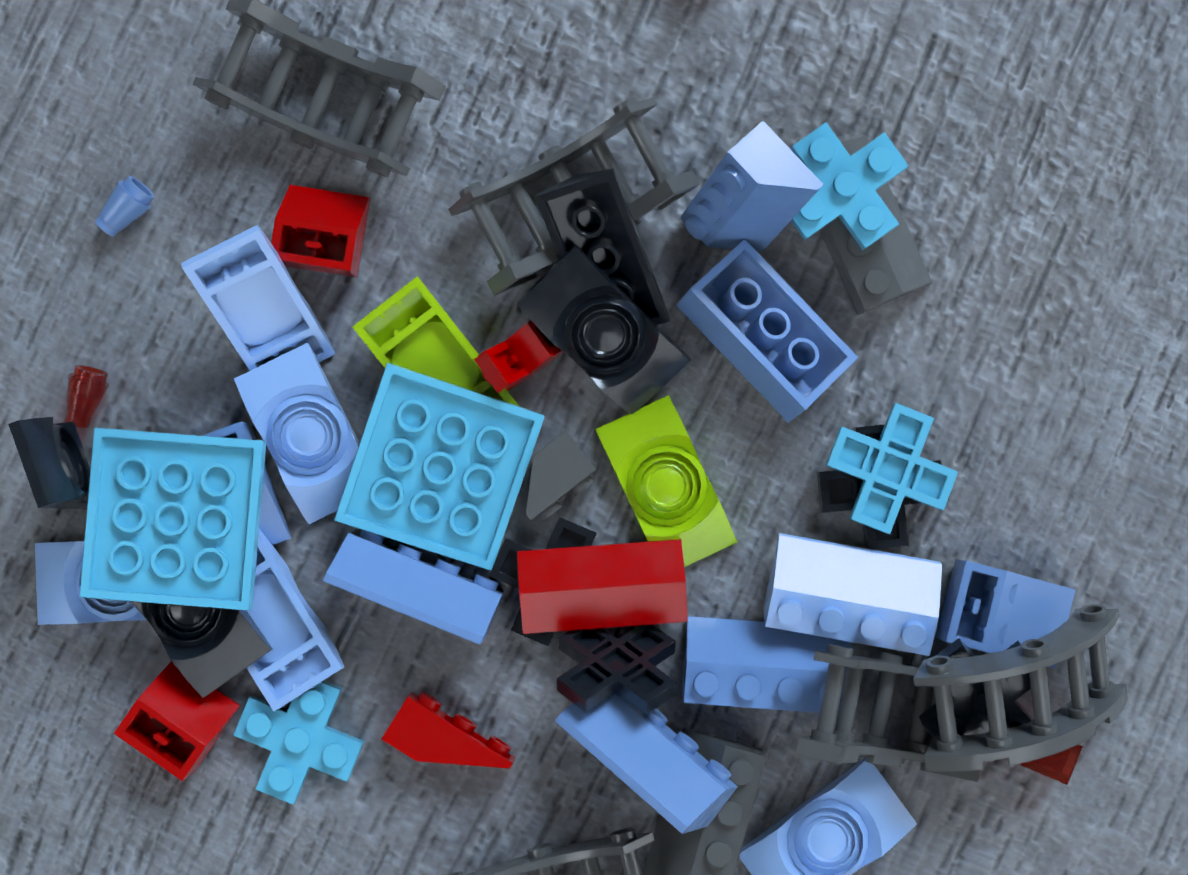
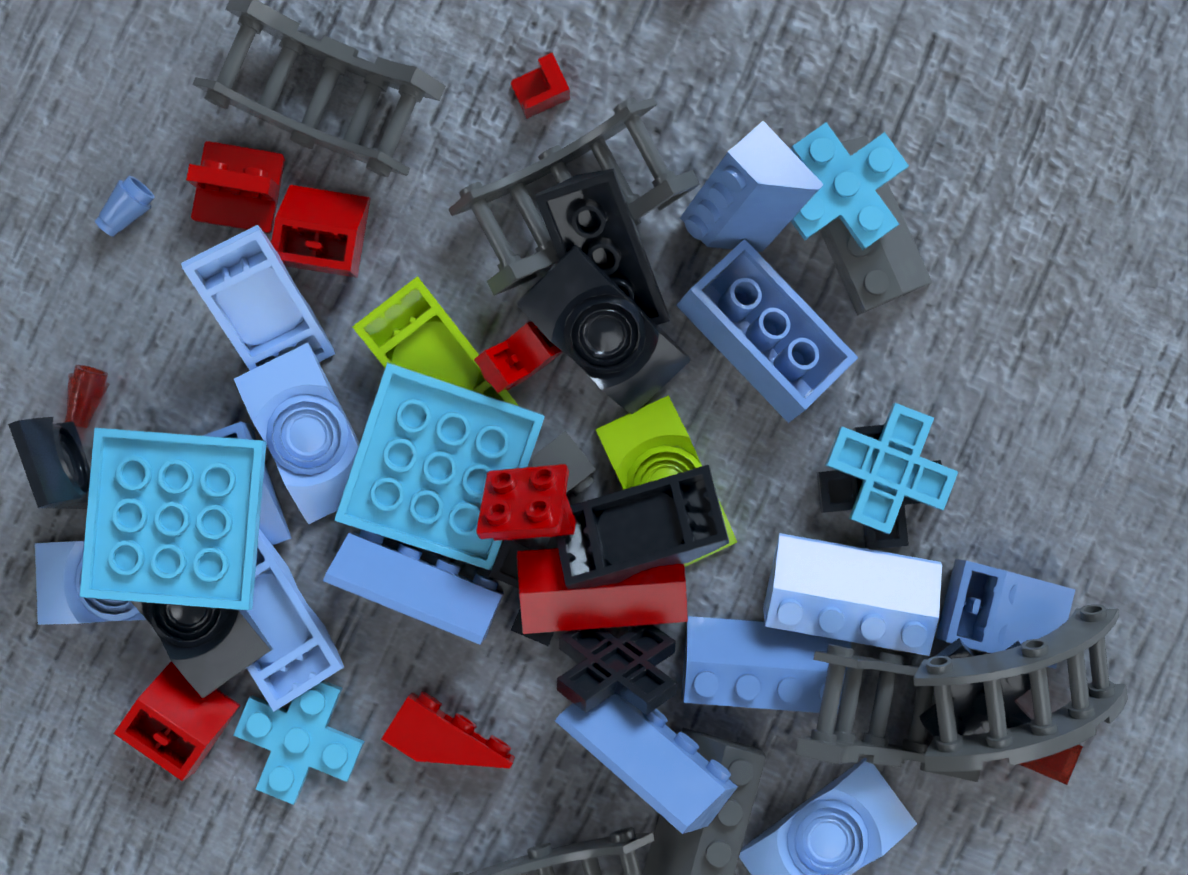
none -> red bracket [186,141,285,234]
none -> red bracket [476,464,576,541]
none -> red panel [511,52,570,119]
none -> black slope [556,465,730,590]

